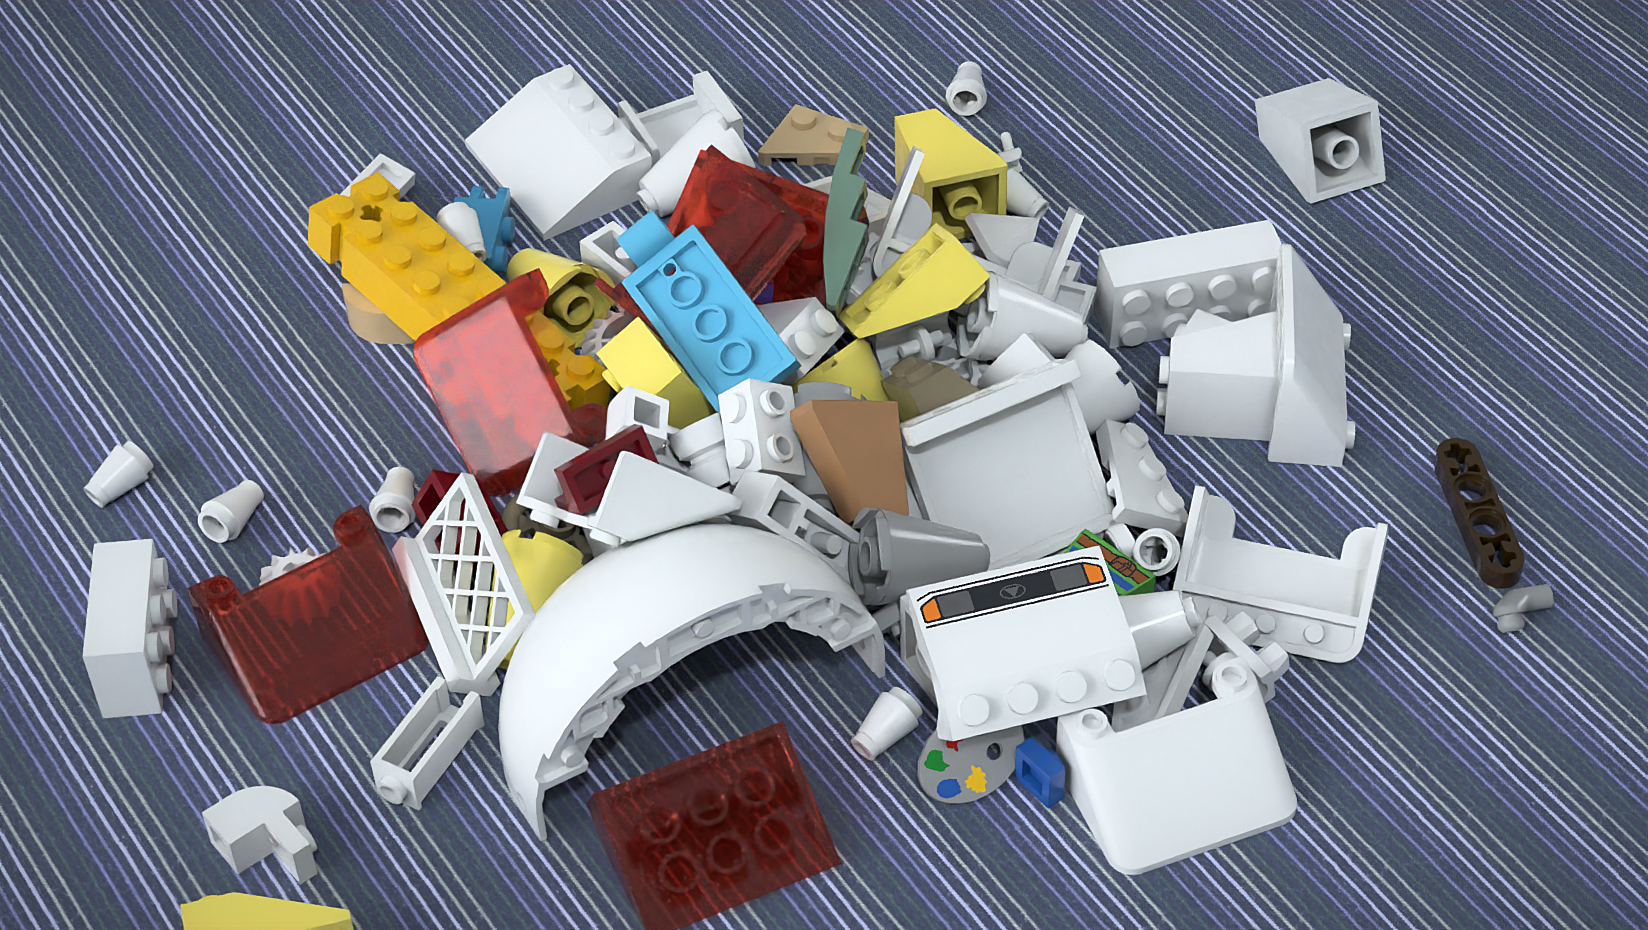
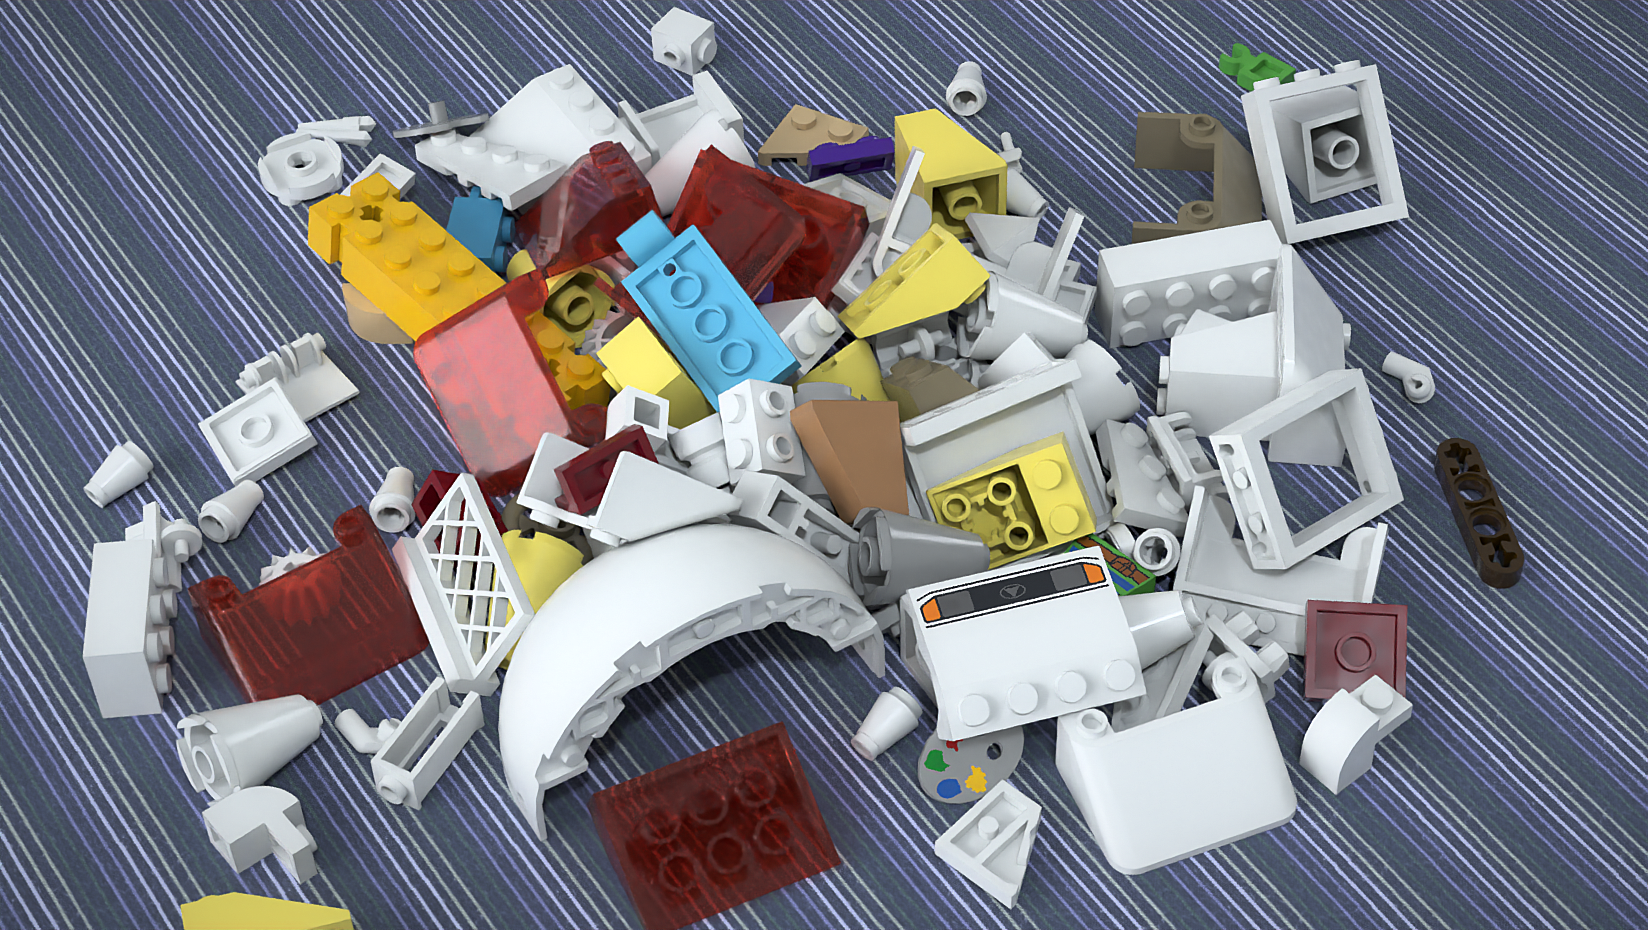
white cone [436,202,487,262] -> none
sand green slope [823,128,869,321] -> none
blue plate [1015,736,1066,809] -> none
light grey arm [1493,584,1554,633] -> none
none -> white hips [125,501,202,593]
none -> white cone [176,694,323,807]
none -> white plate [198,377,318,487]
none -> white hinge [236,333,359,422]
none -> white plate [258,132,344,206]
none -> white piece [296,116,376,147]
none -> white arm [334,709,401,754]
none -> light grey piece [393,100,489,138]
none -> white wing [415,129,569,211]
none -> clear red slope [514,141,664,281]
none -> white brick [651,7,717,76]
none -> dark purple plate [806,136,895,182]
none -> light yellow slope [926,431,1097,570]
none -> white wing [935,779,1042,909]
none -> dark tan windscreen [1131,112,1262,244]
none -> white hinge [1146,412,1229,512]
none -> white window [1209,368,1404,569]
none -> bright green plate [1219,43,1296,91]
none -> white window [1241,60,1409,244]
none -> white brick [1299,675,1413,795]
none -> plate [1303,600,1408,702]
none -> white arm [1382,351,1435,403]

